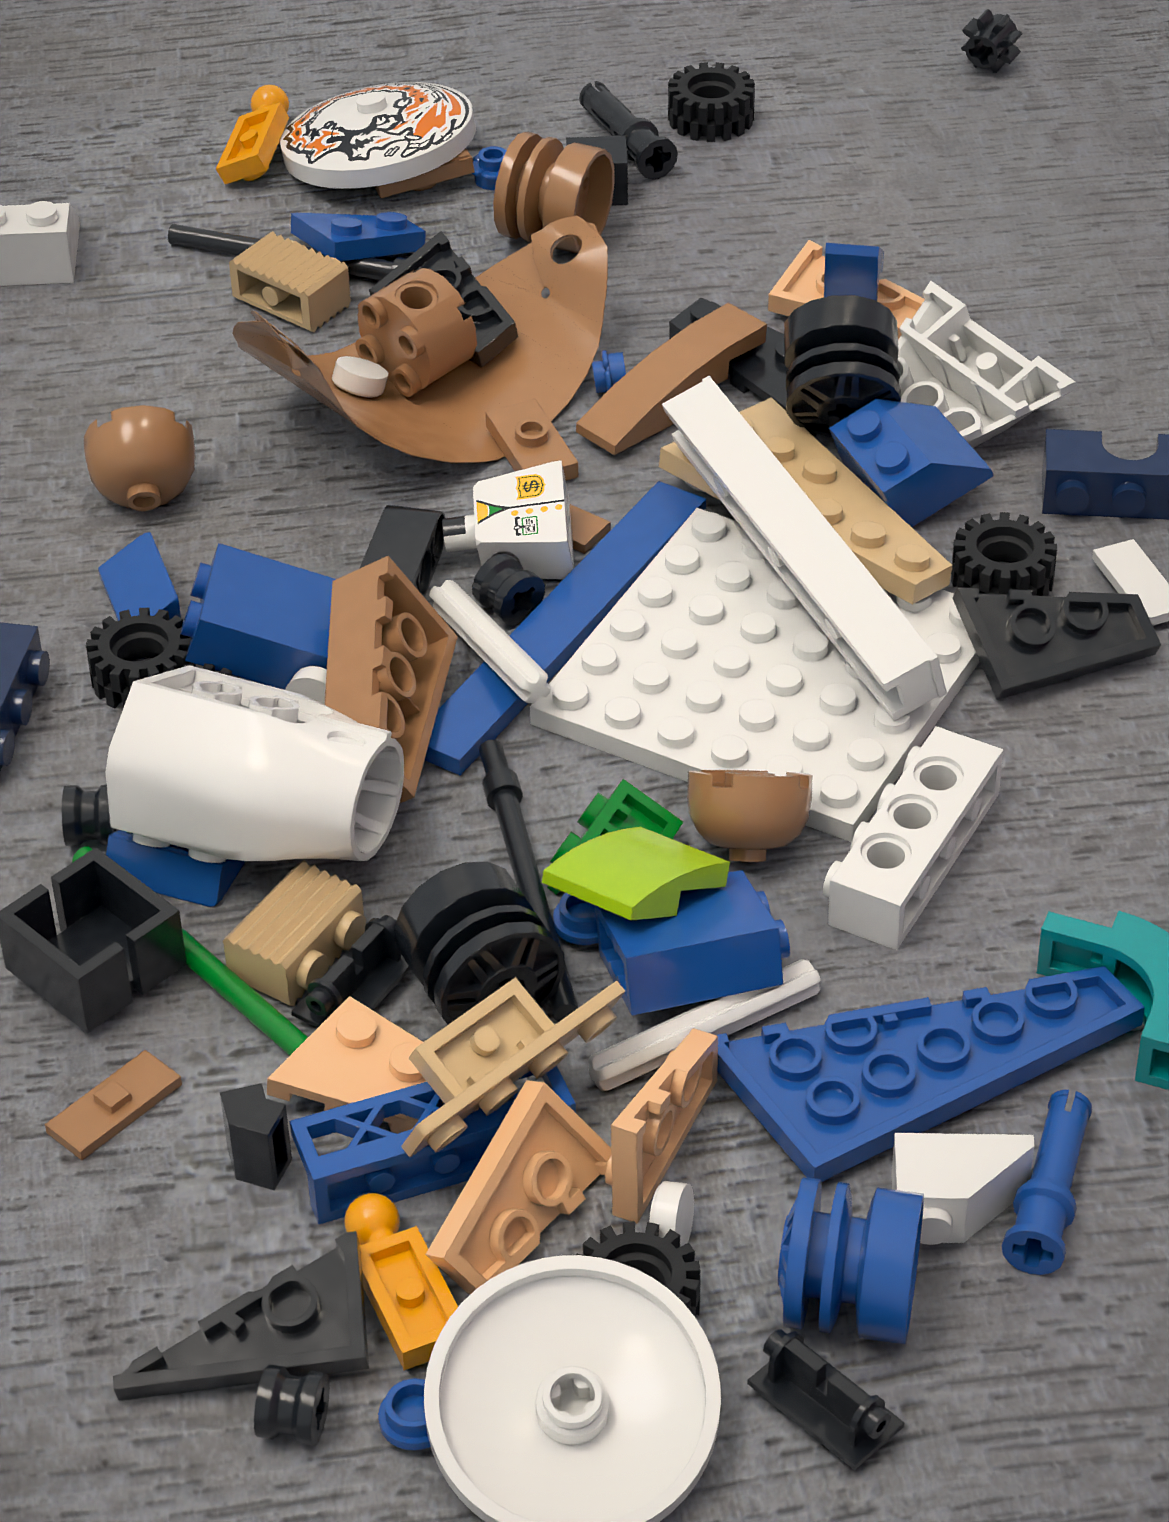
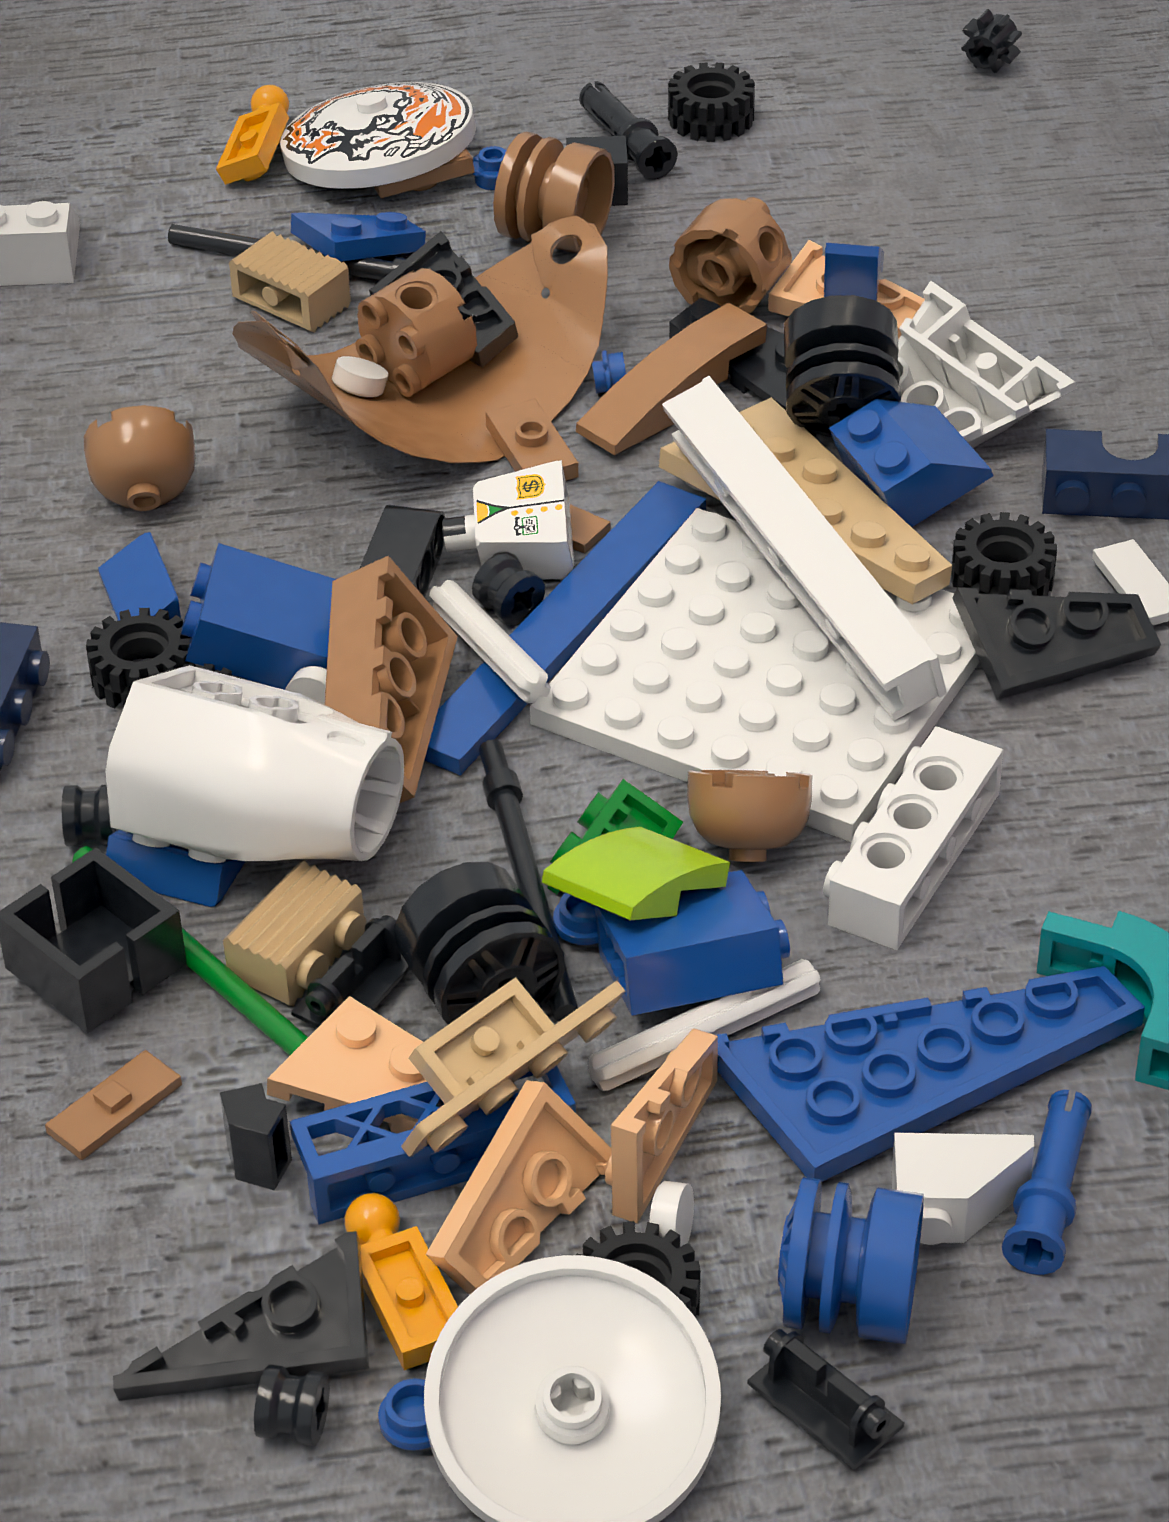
none -> medium nougat brick [669,197,792,314]

